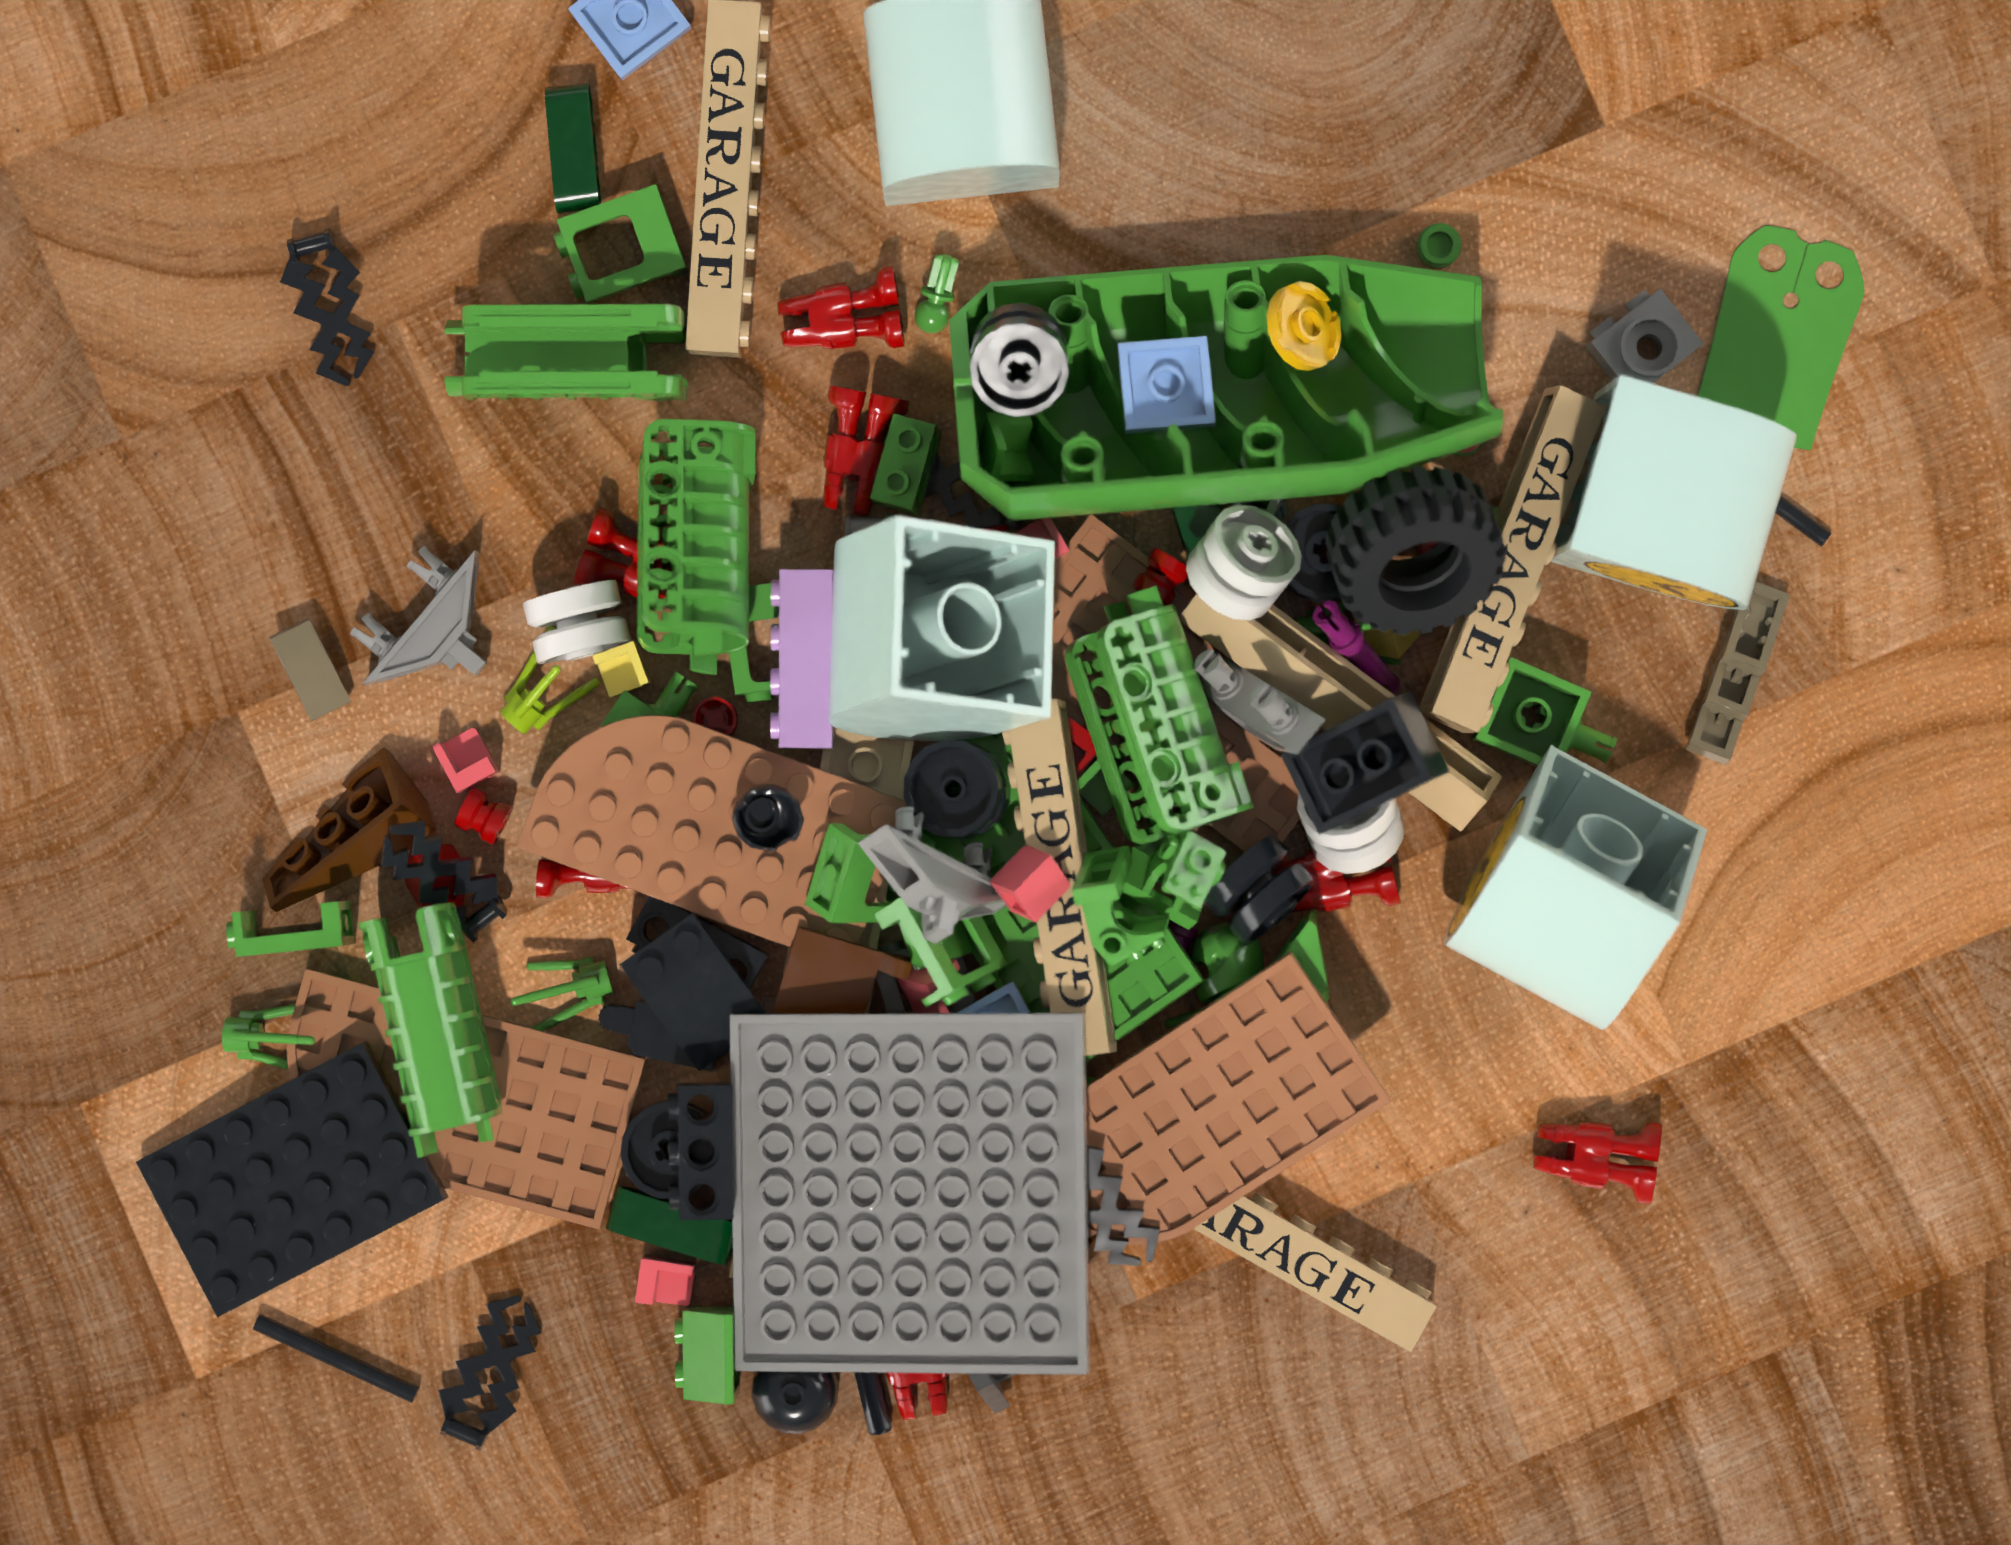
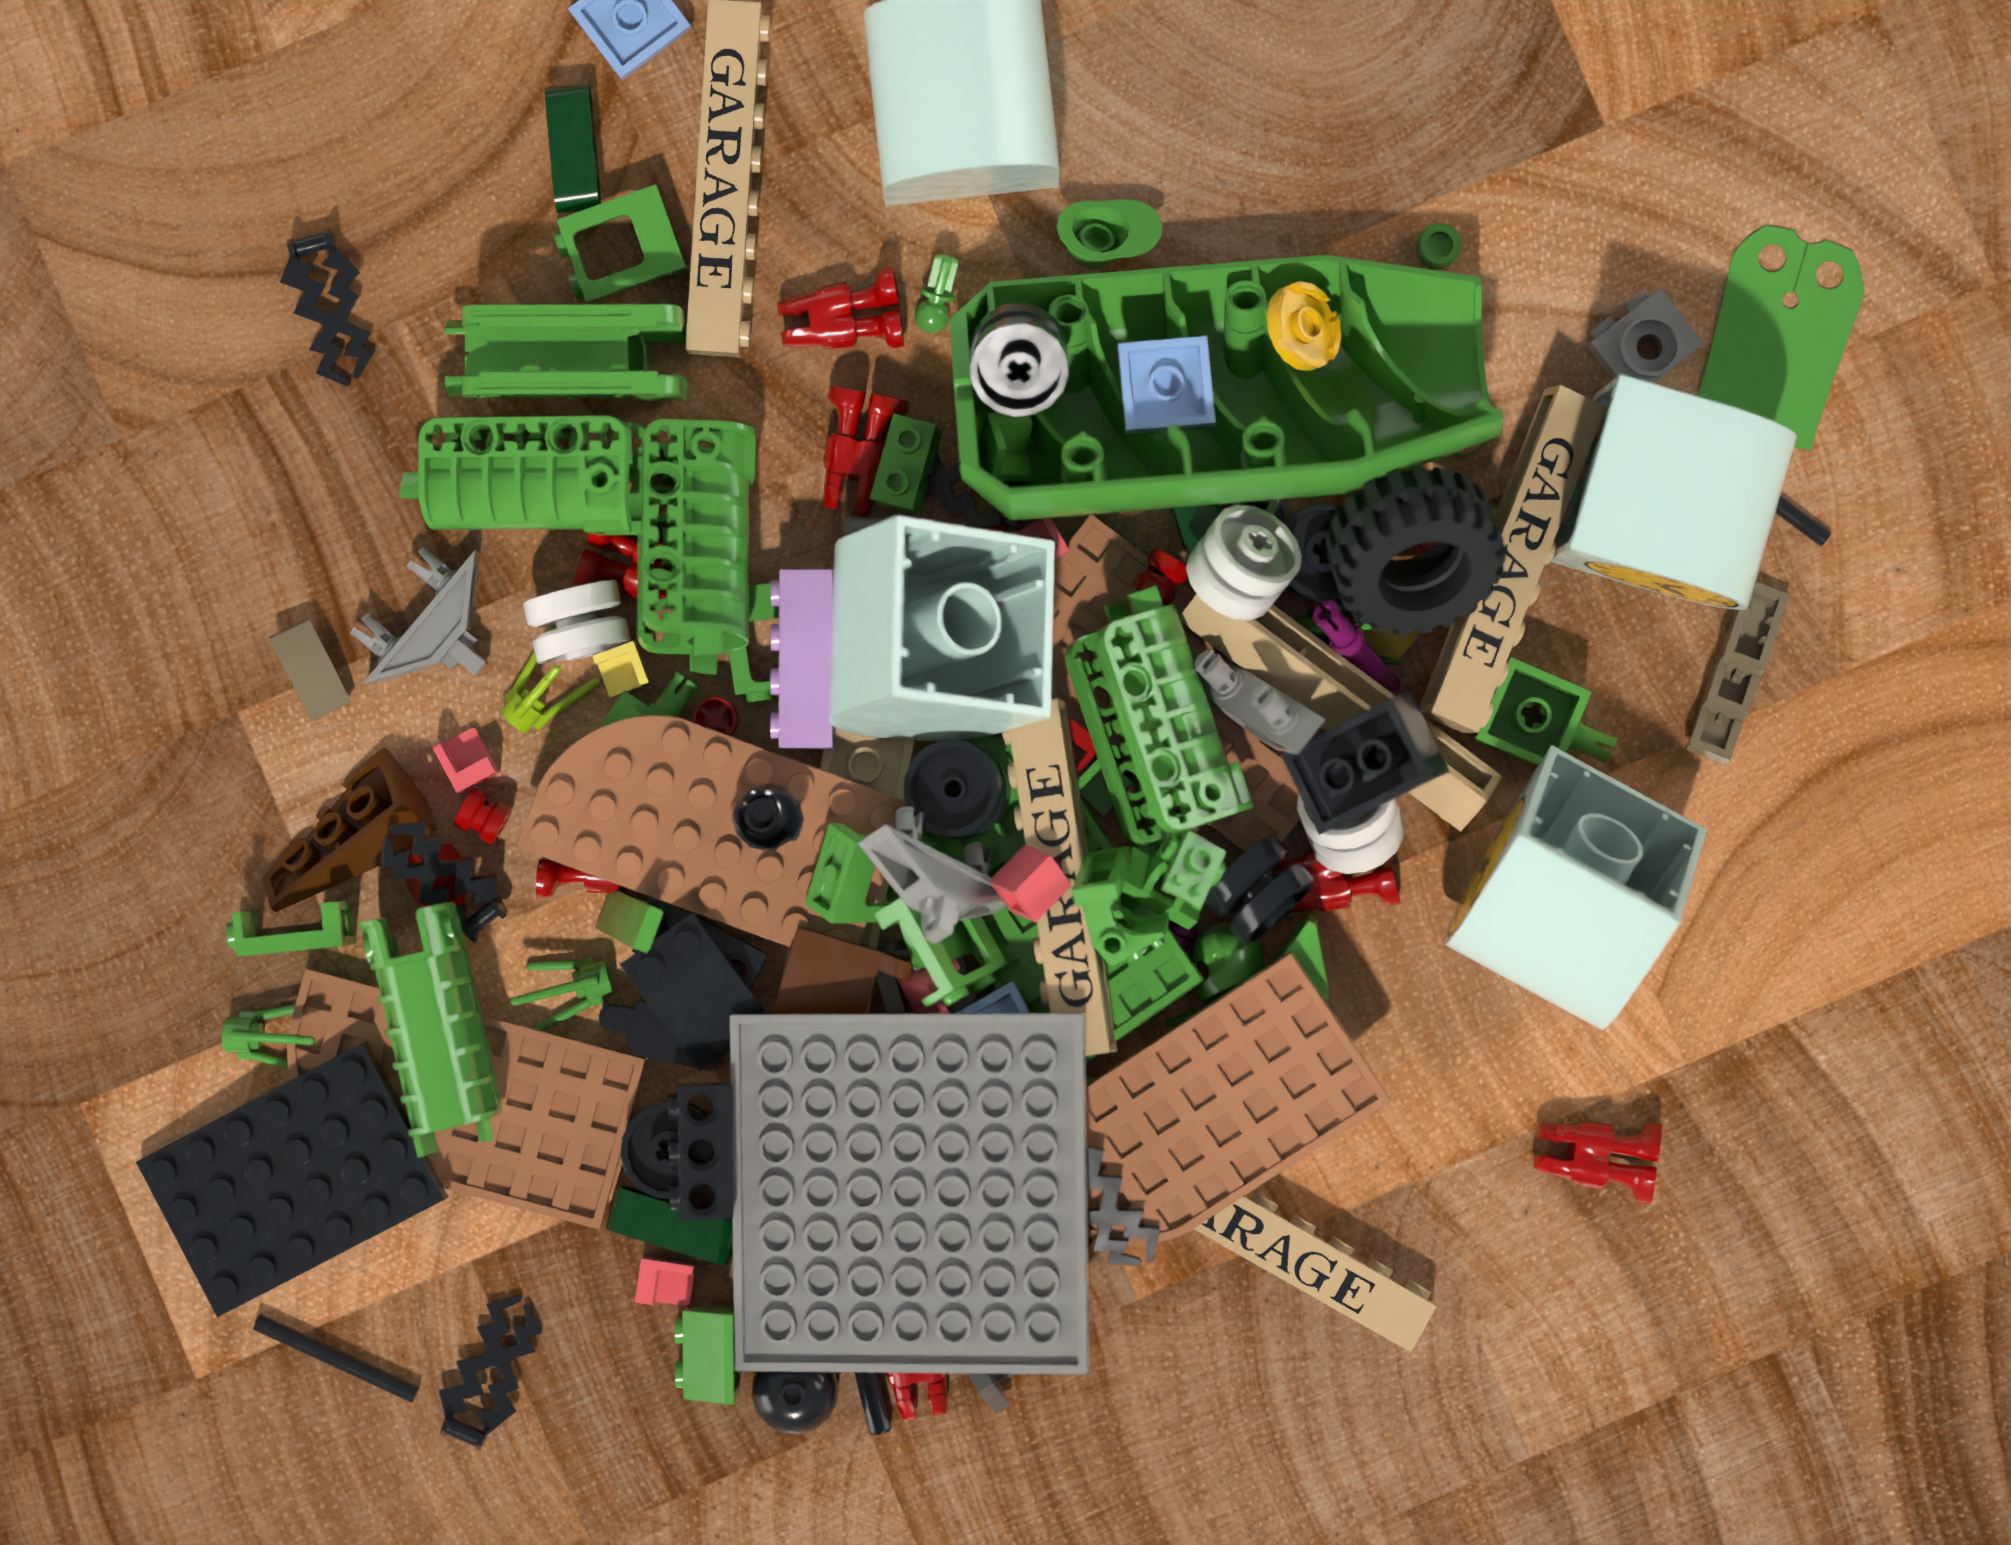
none -> bright green piece [399,416,654,535]
none -> bright green tile [595,890,663,953]
none -> bright green piece [1057,199,1163,269]

